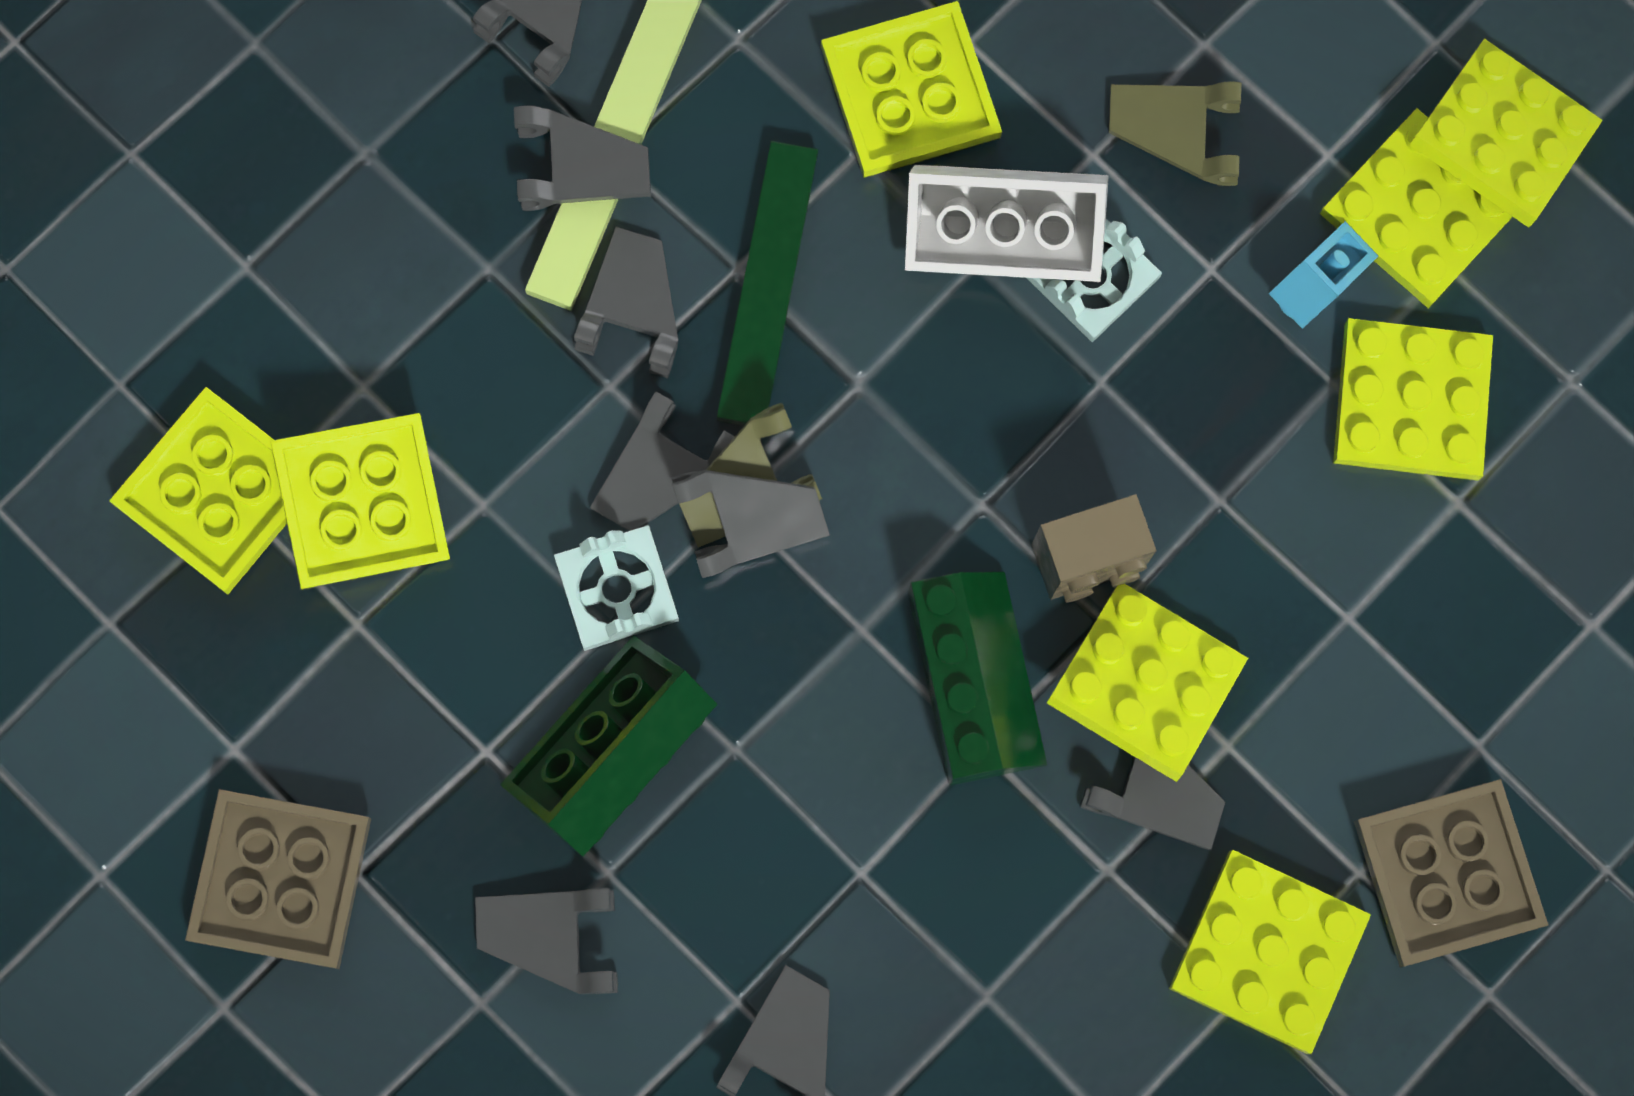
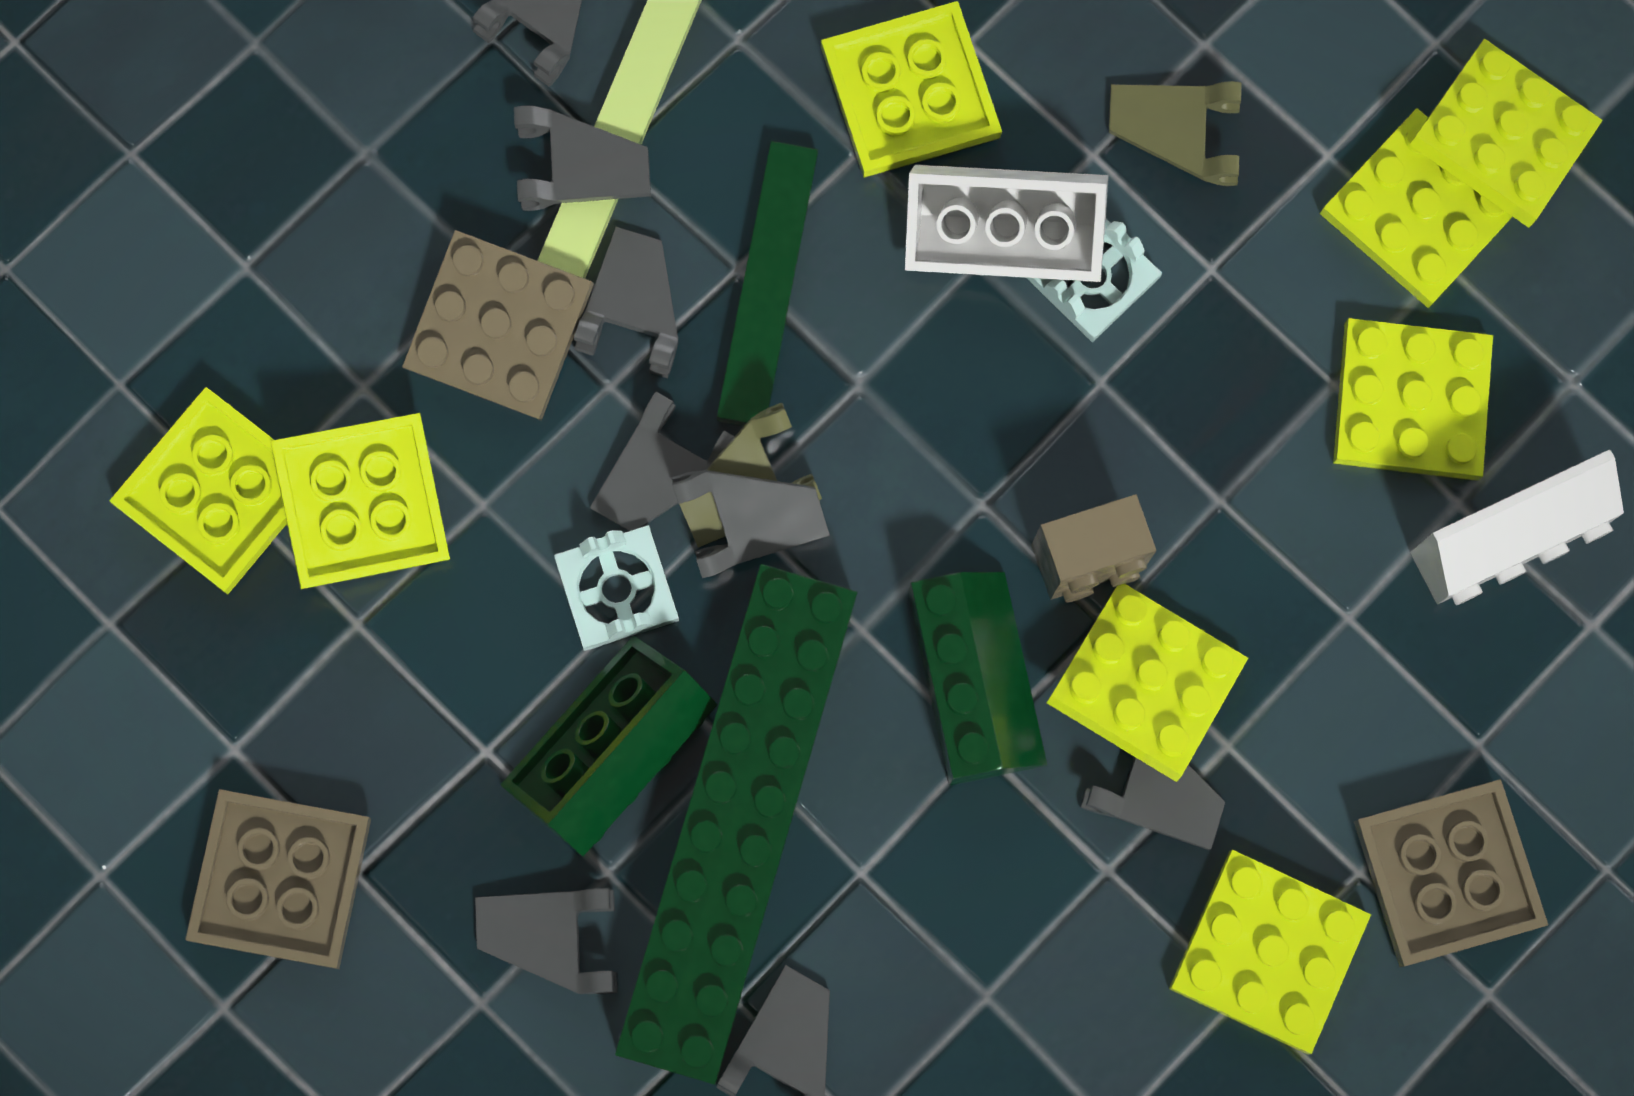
medium azure slope [1268,221,1378,329] -> none
none -> dark tan plate [402,230,594,421]
none -> dark green brick [615,564,857,1085]
none -> white slope [1410,449,1624,606]

